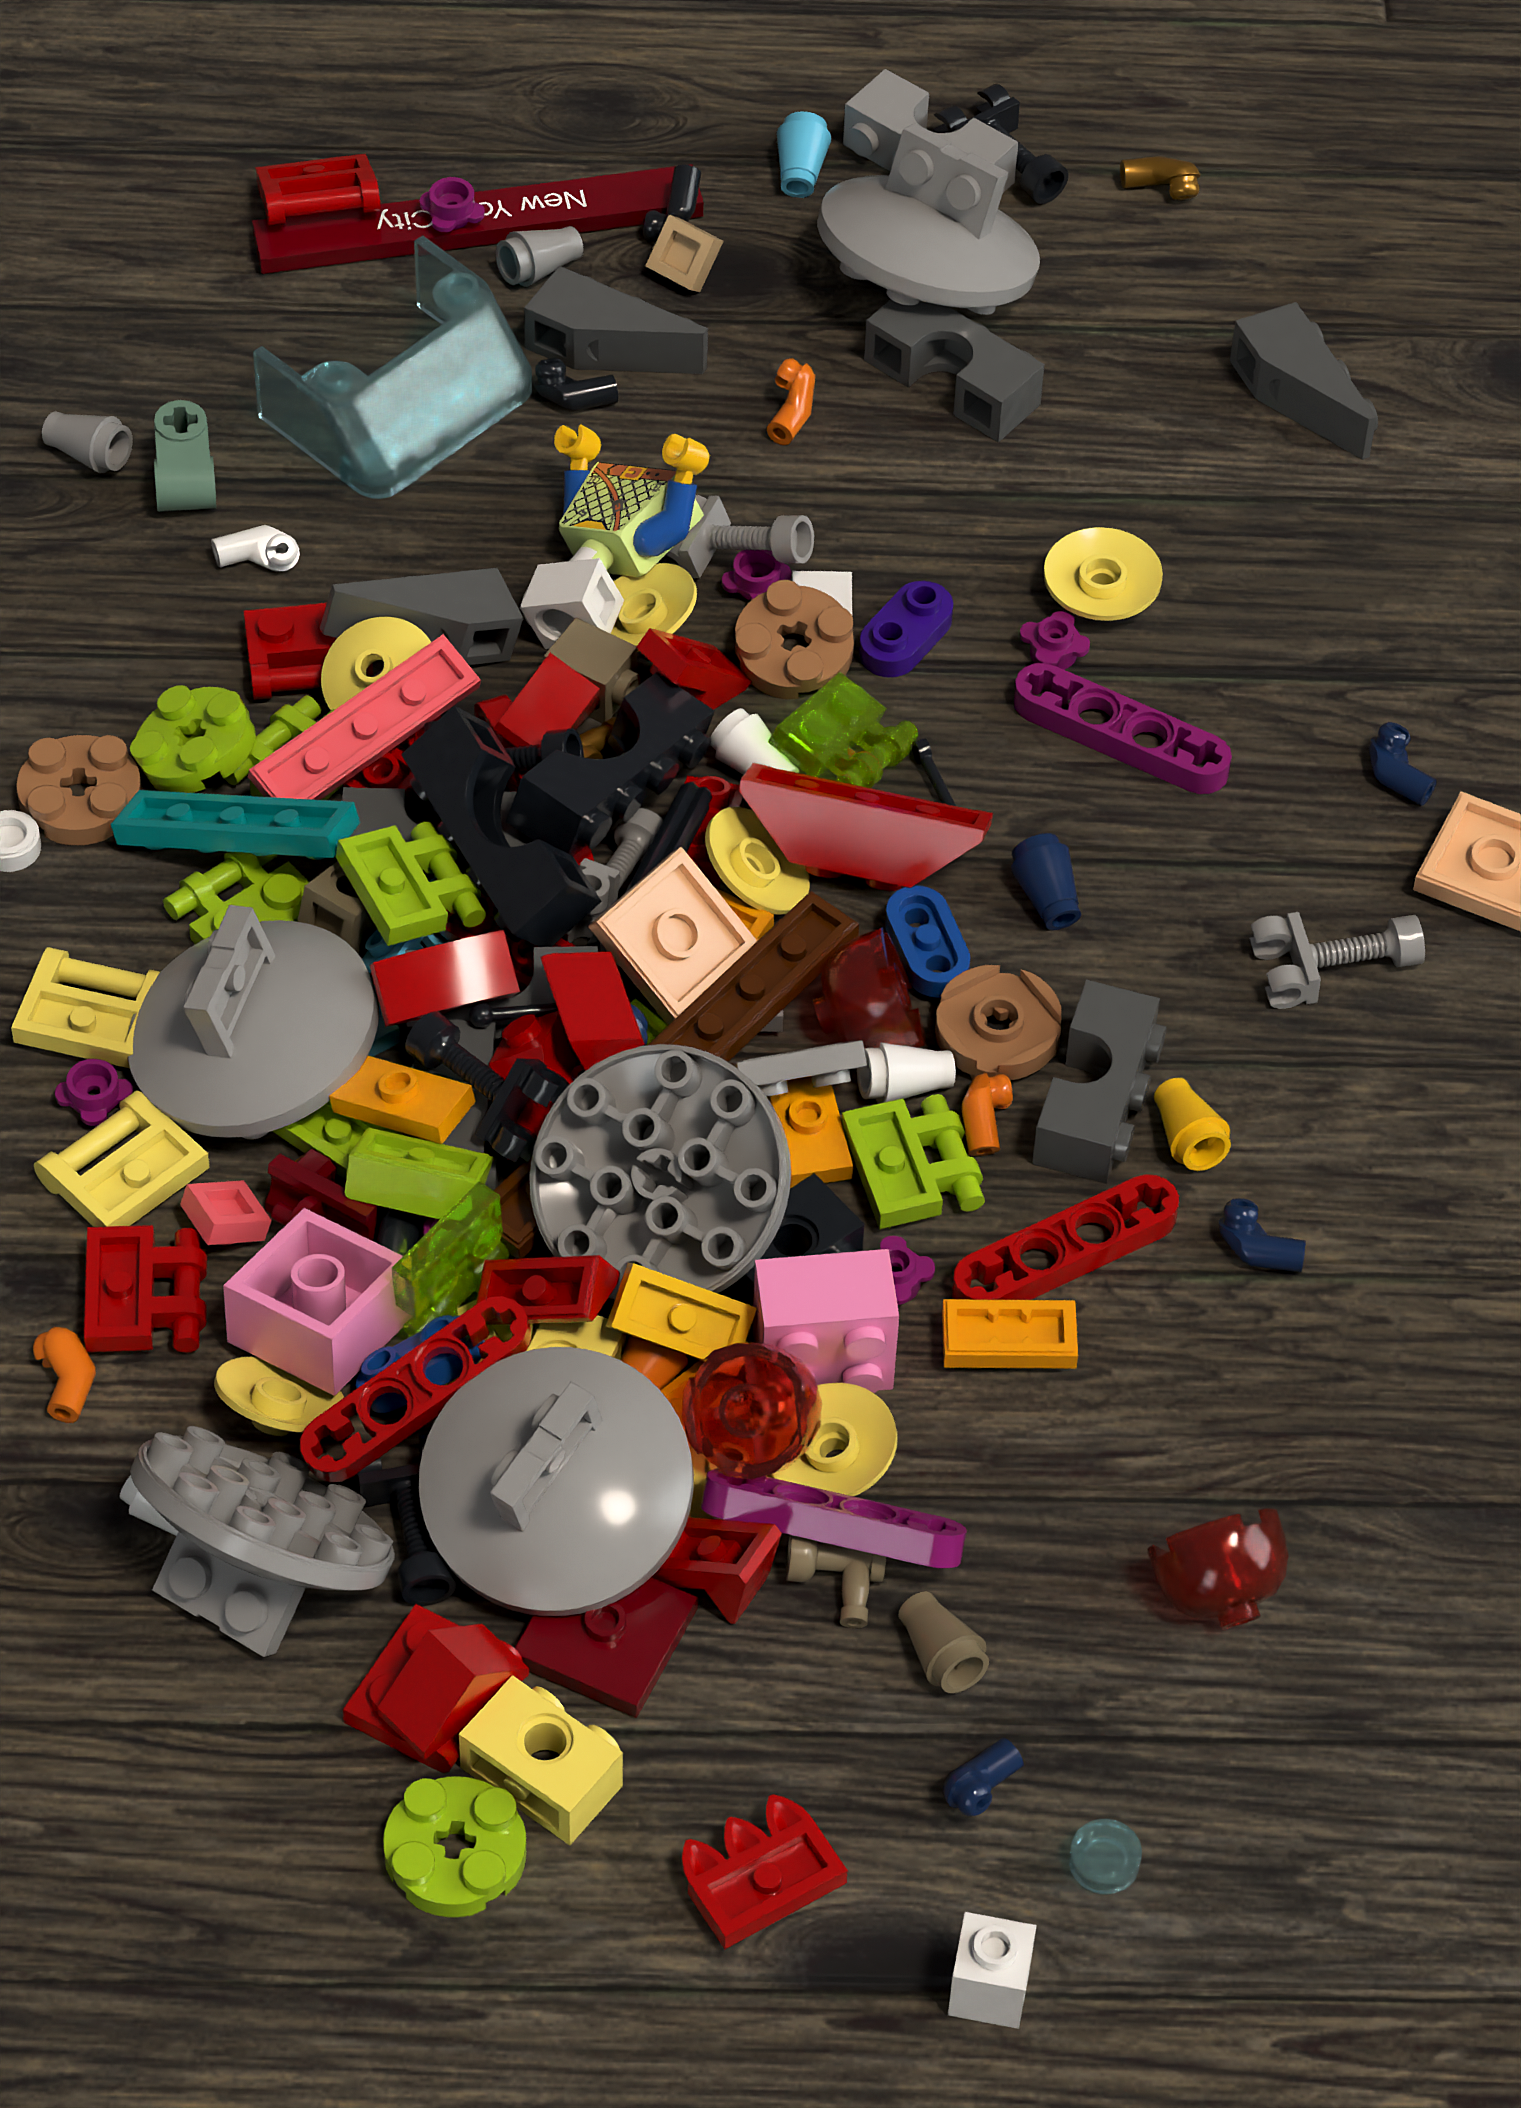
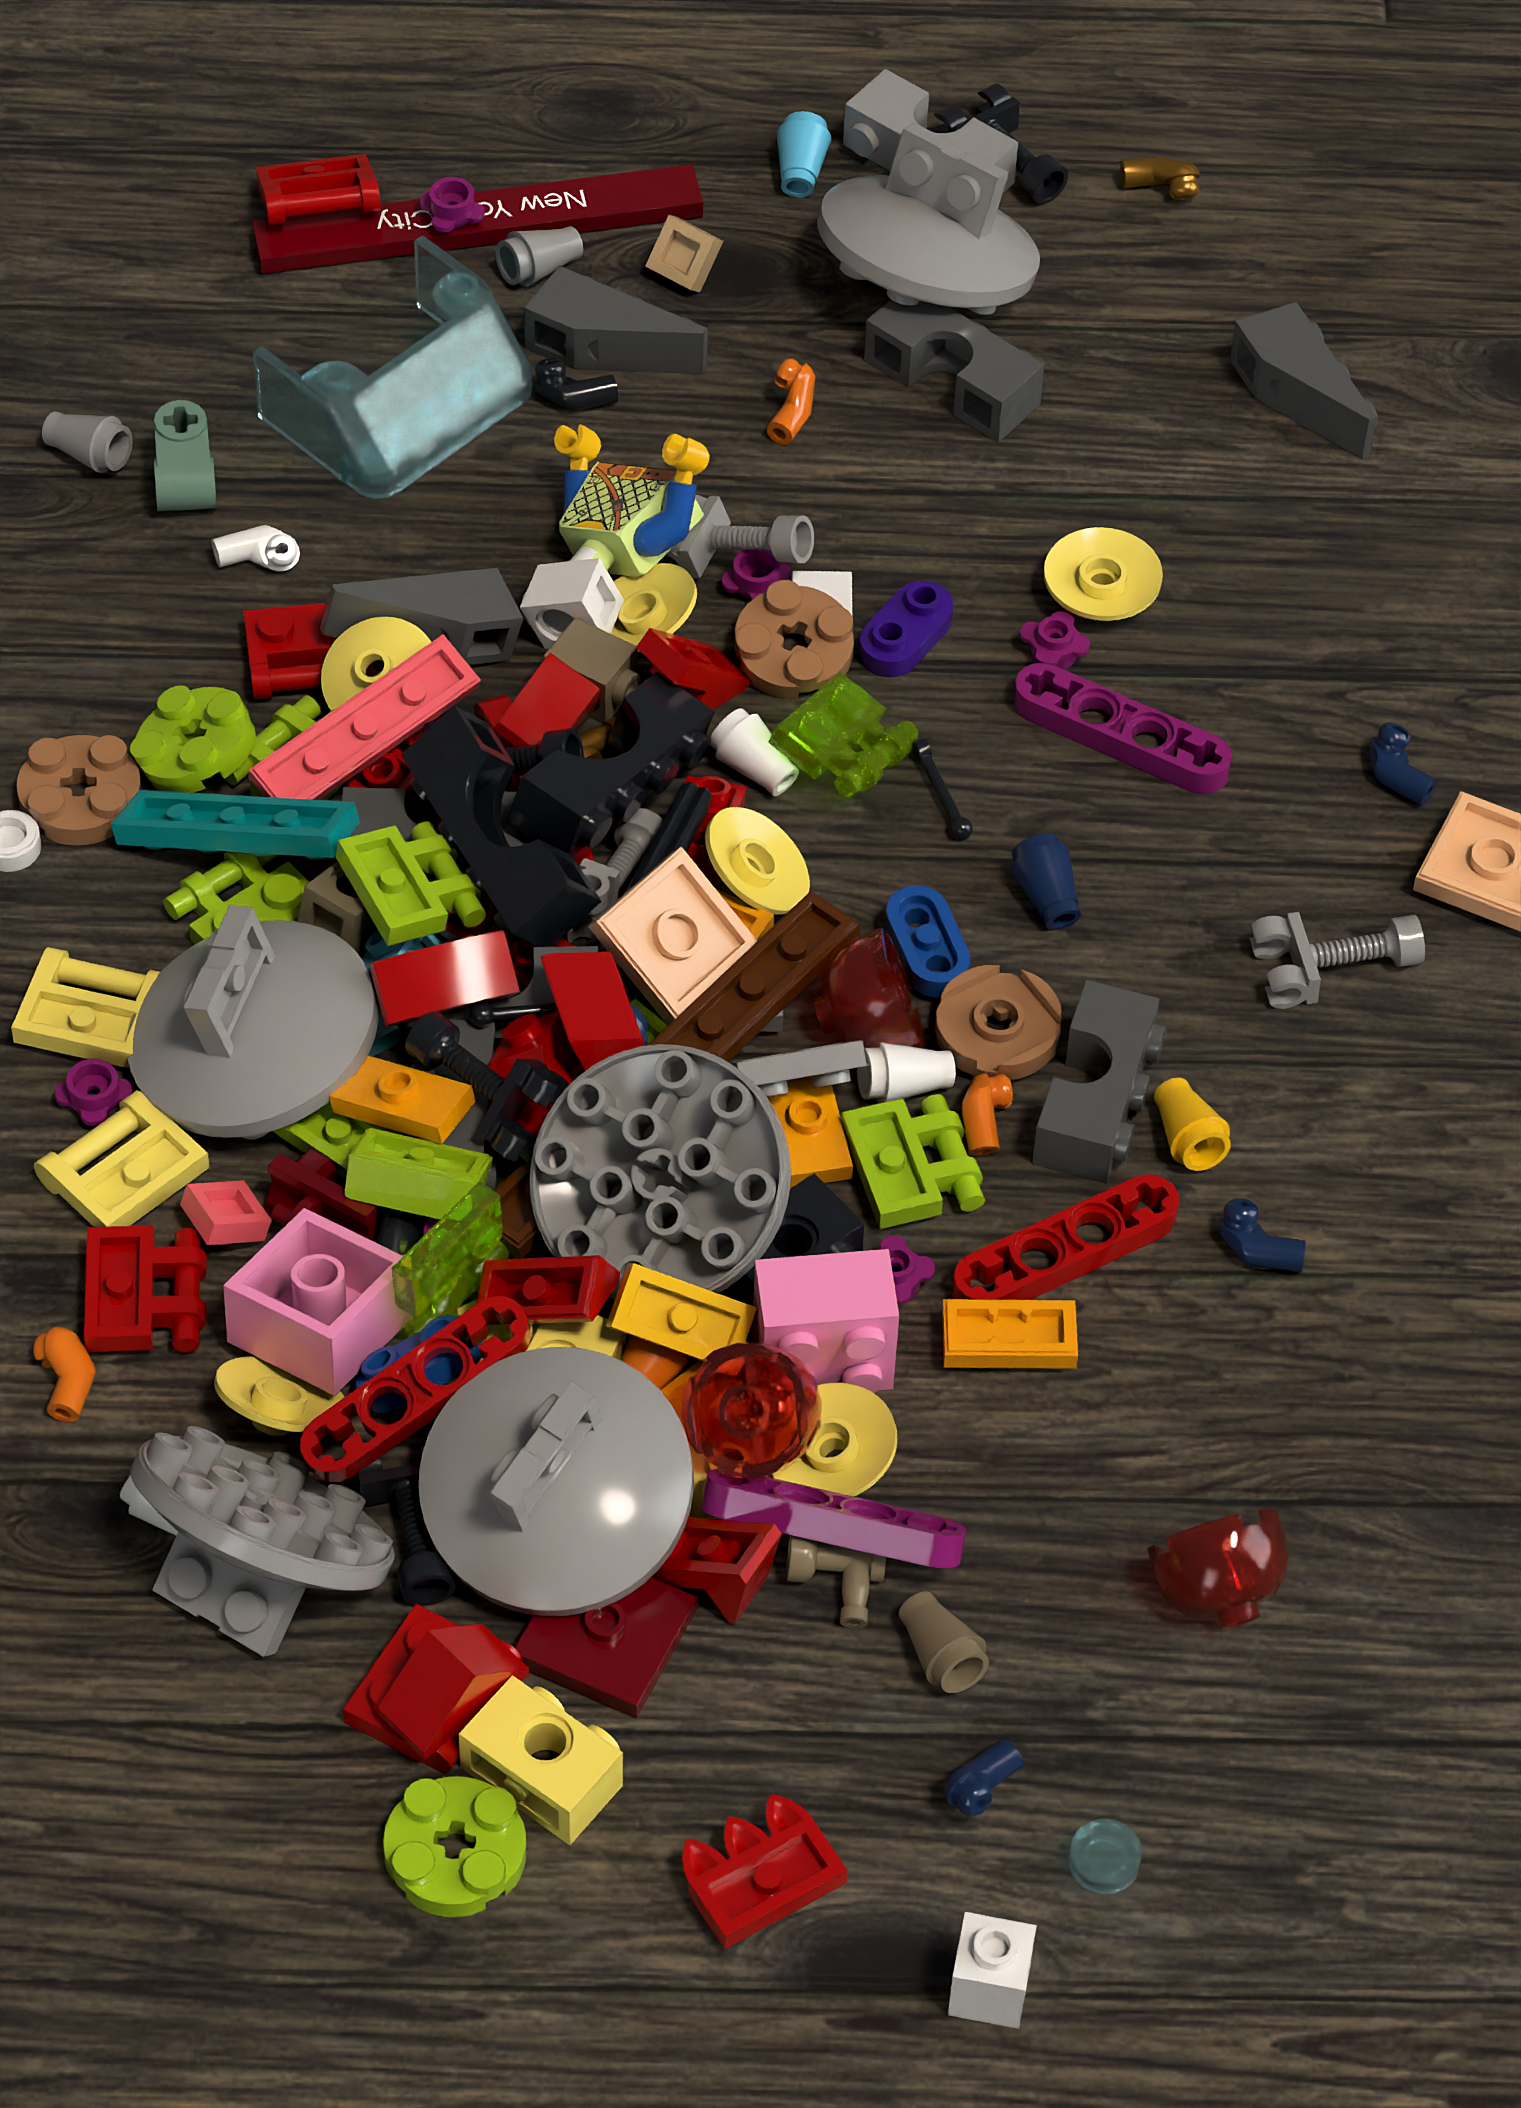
black arm [643,165,702,241] -> none
red wedge [739,763,993,891] -> none

